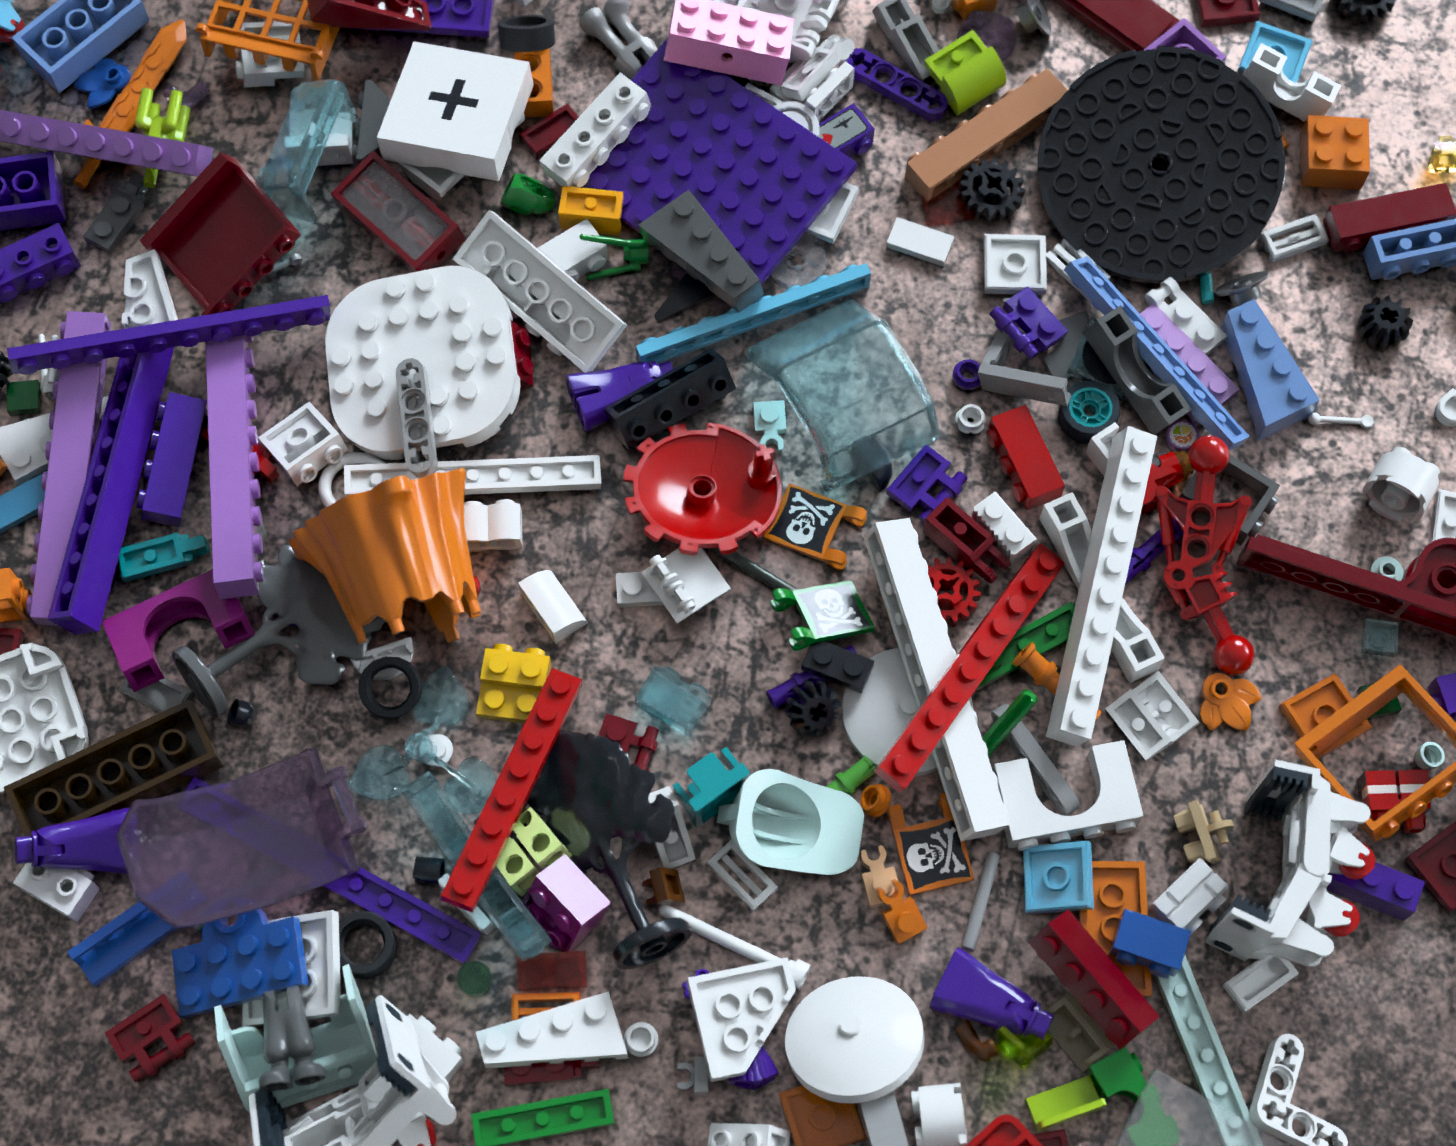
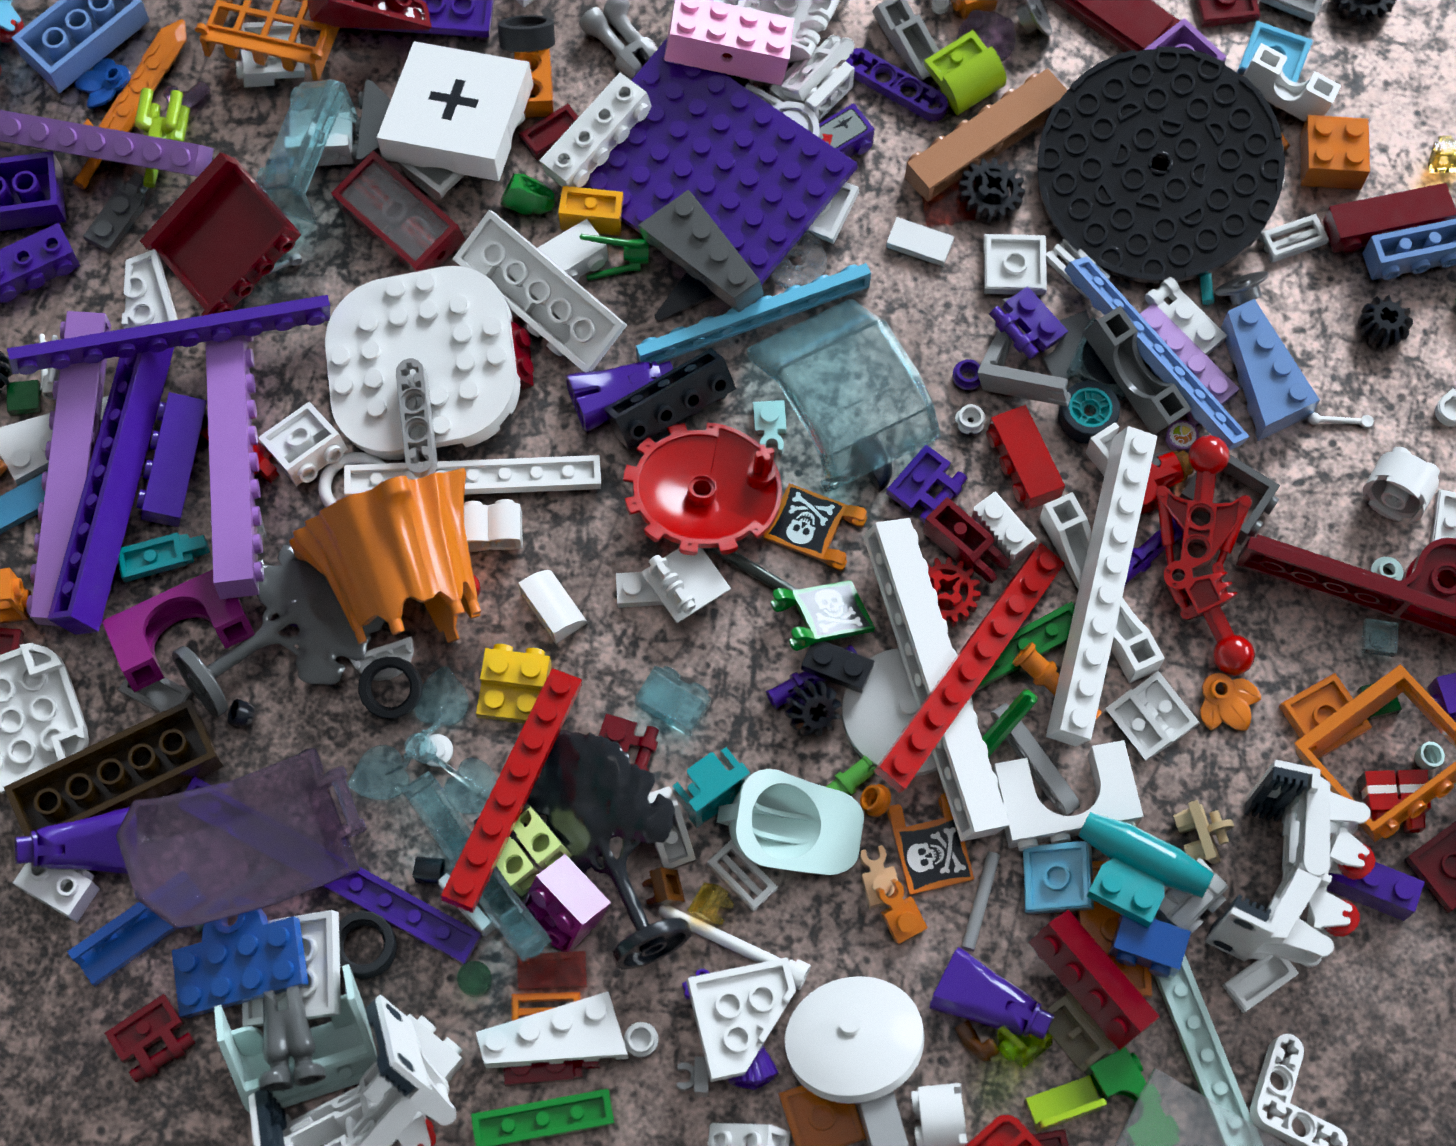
none -> clear yellow tile [687,883,734,925]
none -> teal plate [1078,812,1214,928]

